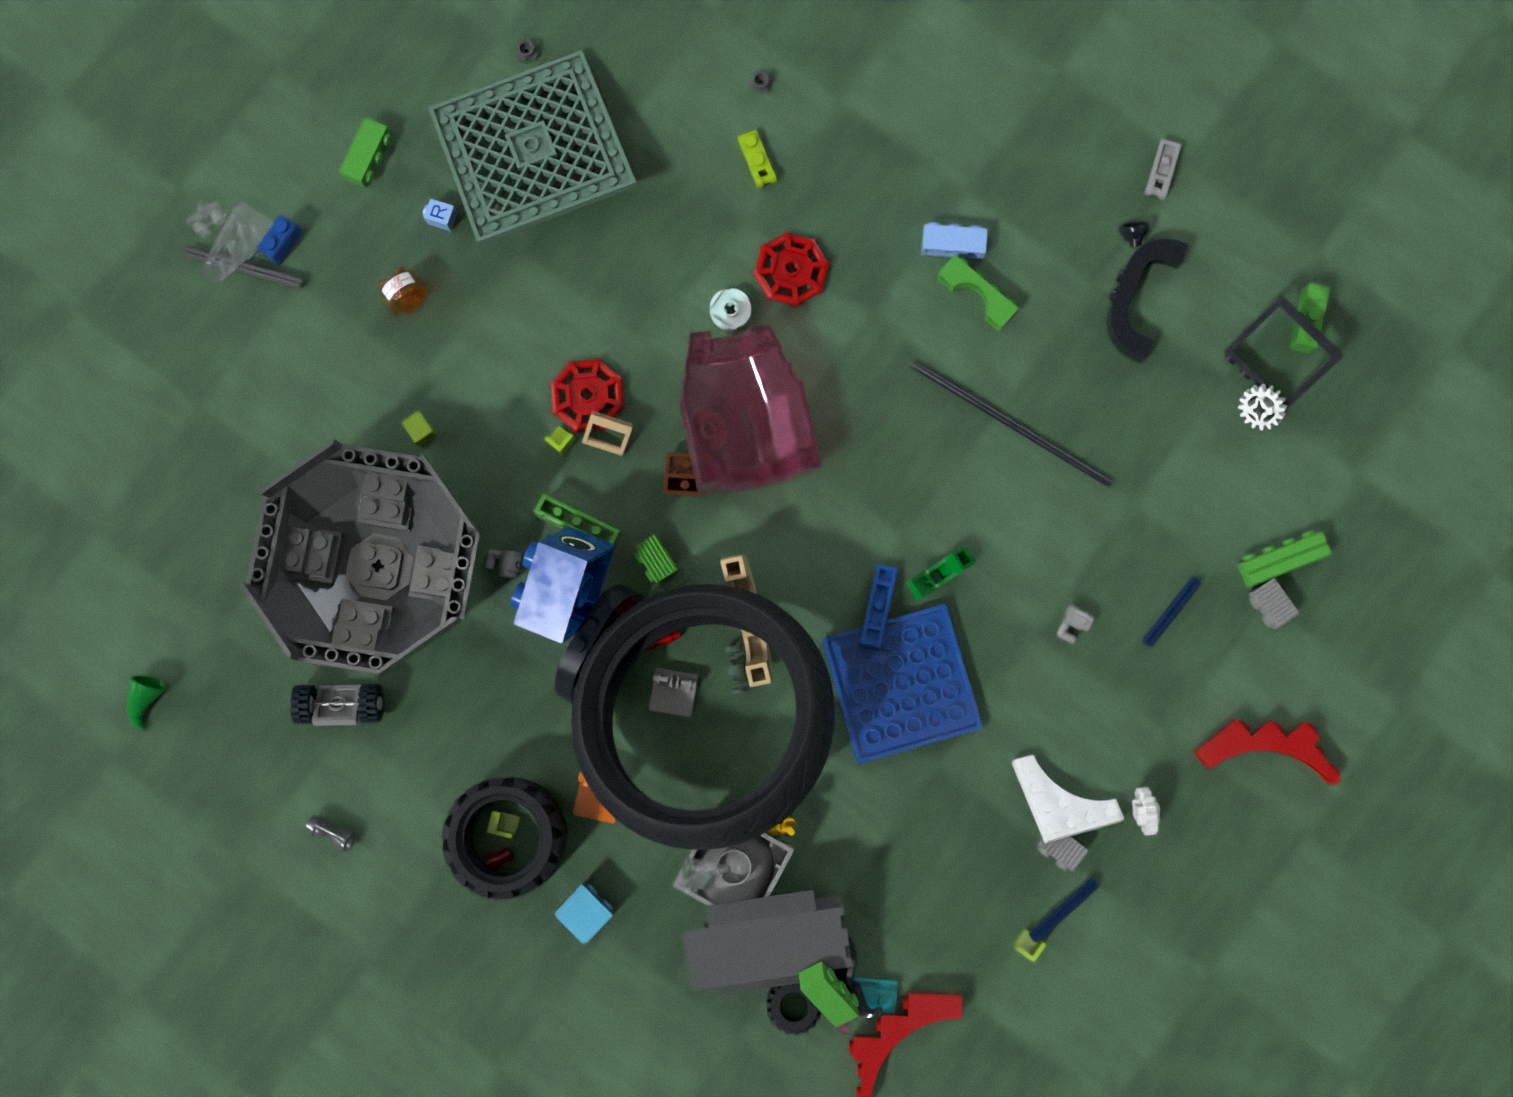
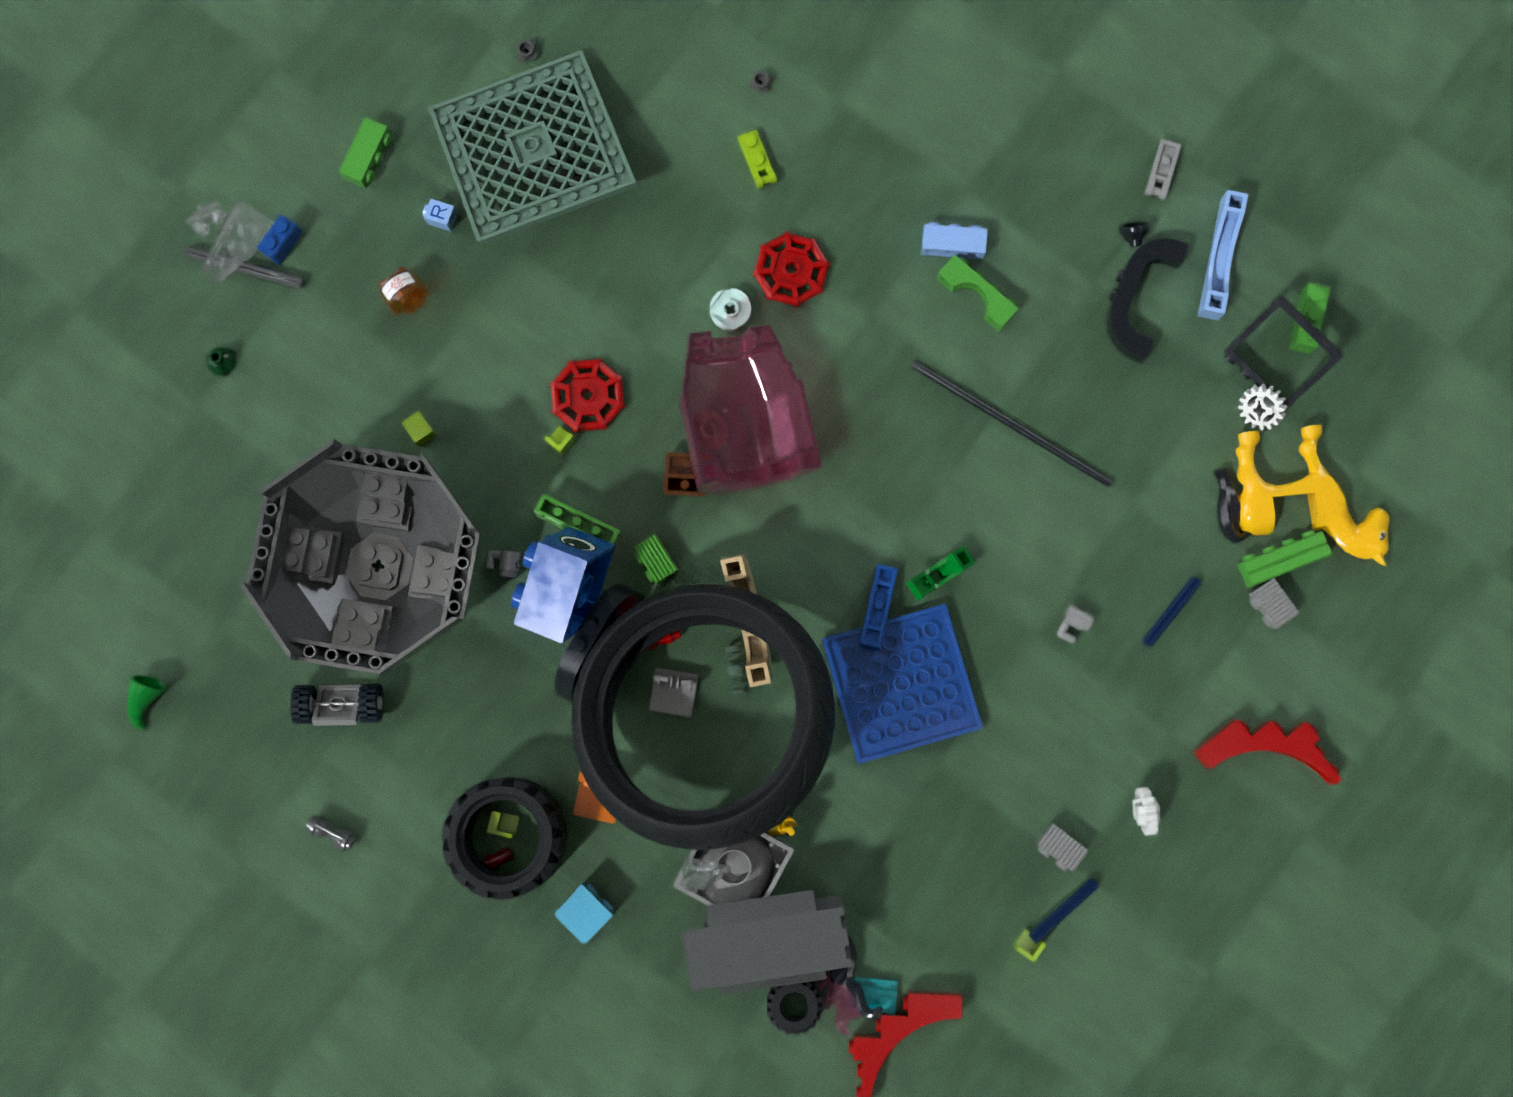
tan tile [582,411,632,456] -> none
bright green brick [799,961,859,1027] -> none
white plate [1012,755,1124,843] -> none
none -> dark green piece [205,347,237,377]
none -> light blue arch [1197,190,1248,321]
none -> yellow animal [1214,425,1390,566]

